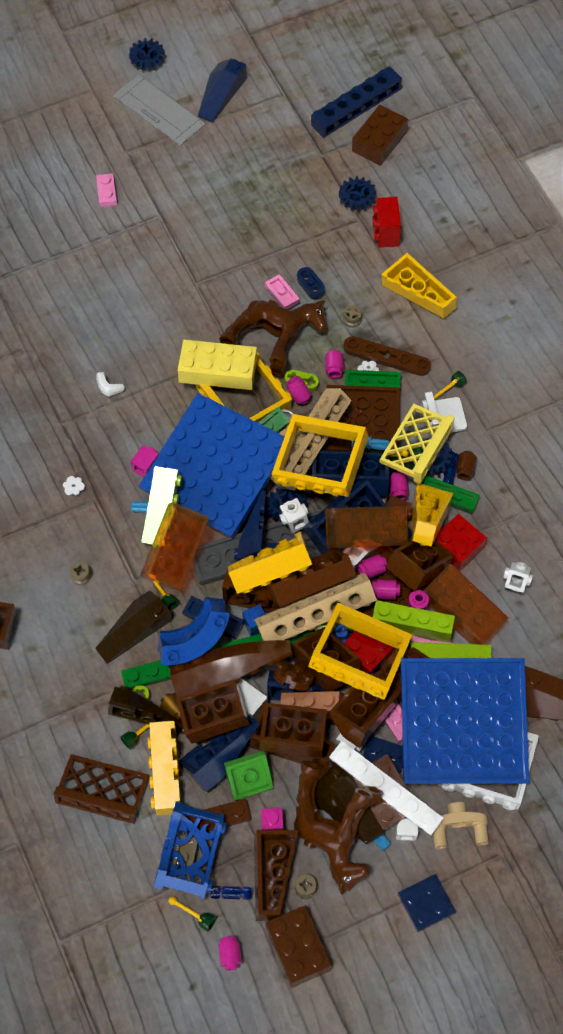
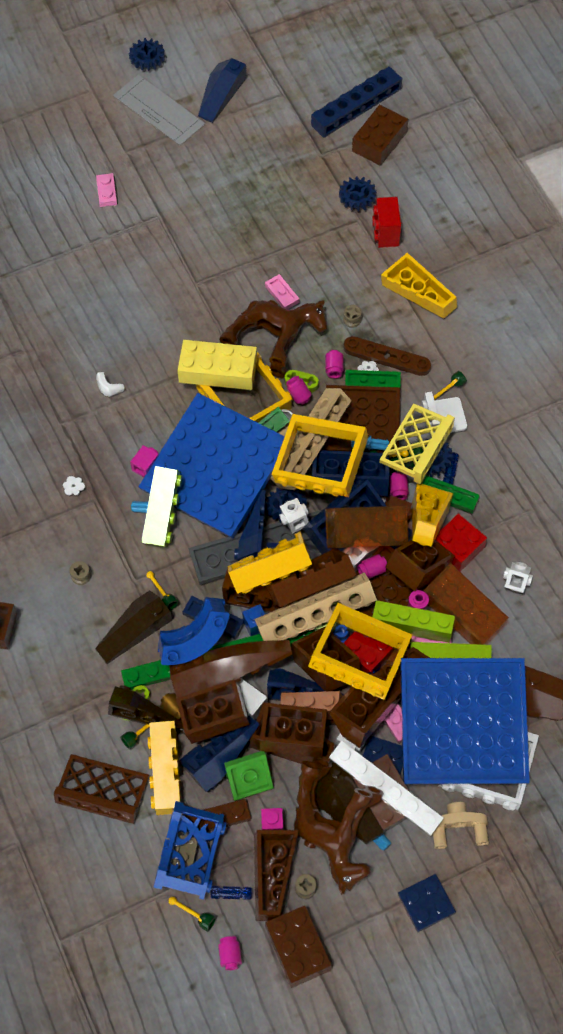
clear orange brick [140,502,209,590] -> none
reddish brown plate [273,661,315,691] -> none
dark blue plate [297,267,325,298] -> none
dark pink brick [372,579,400,600] -> none
white brick [396,819,418,841] -> none
reddish brown brick [455,451,477,480] -> none

